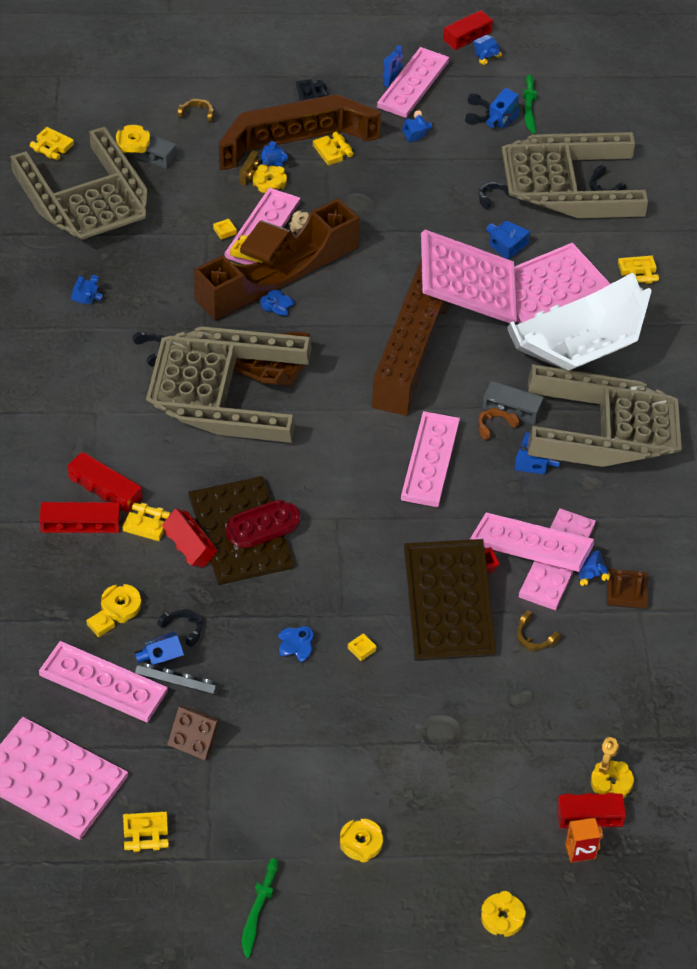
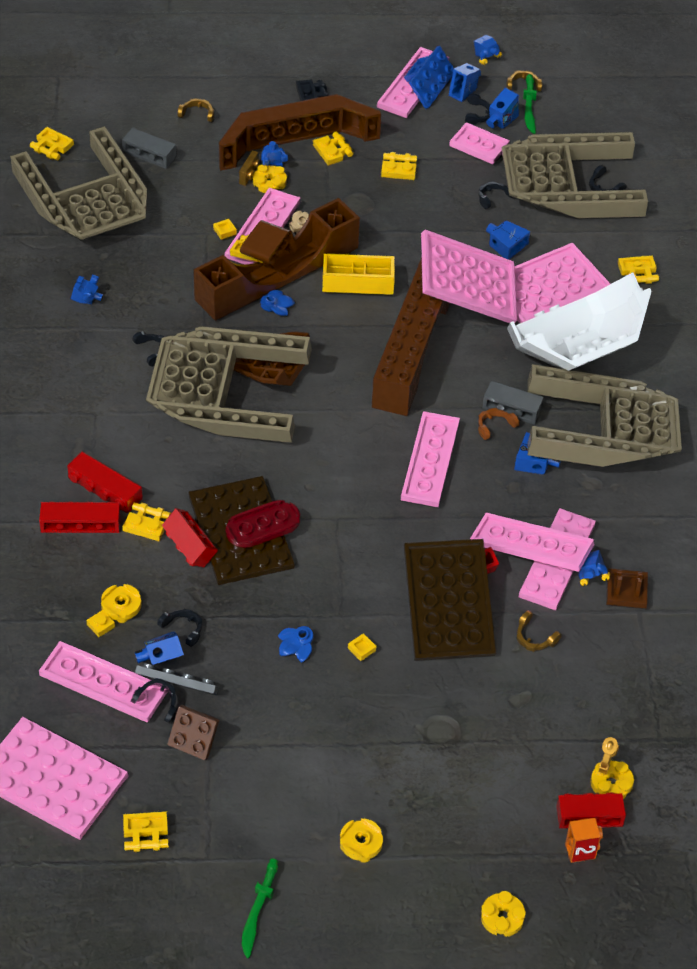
yellow plate [116,125,150,153] -> none
blue plate [383,45,403,88] -> none
blue piece [402,110,432,142] -> none
red brick [443,10,493,50] -> none
none -> black piece [131,678,176,723]
none -> yellow brick [322,254,394,295]
none -> yellow plate [381,152,417,180]
none -> blue bracket [404,46,454,109]
none -> blue torso [449,63,481,102]
none -> bright pink plate [449,122,510,164]
none -> pearl gold piece [506,71,542,92]

